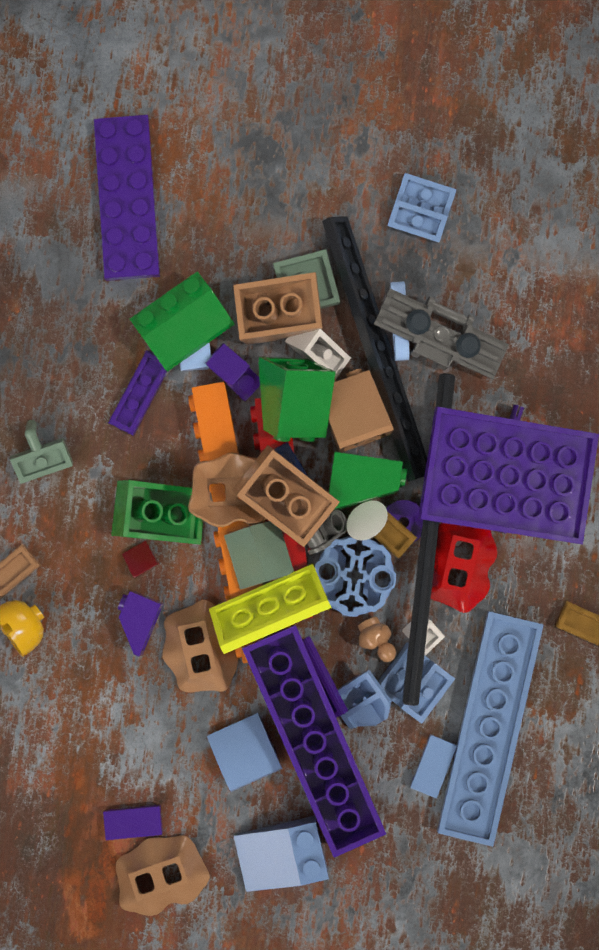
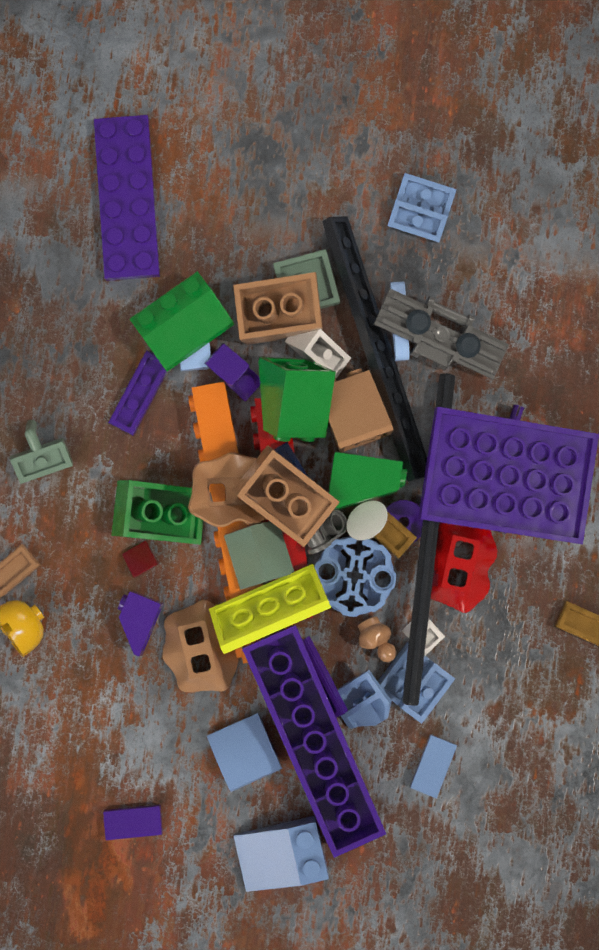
medium nougat piece [116,835,210,916] -> none
medium blue plate [437,611,543,847] -> none

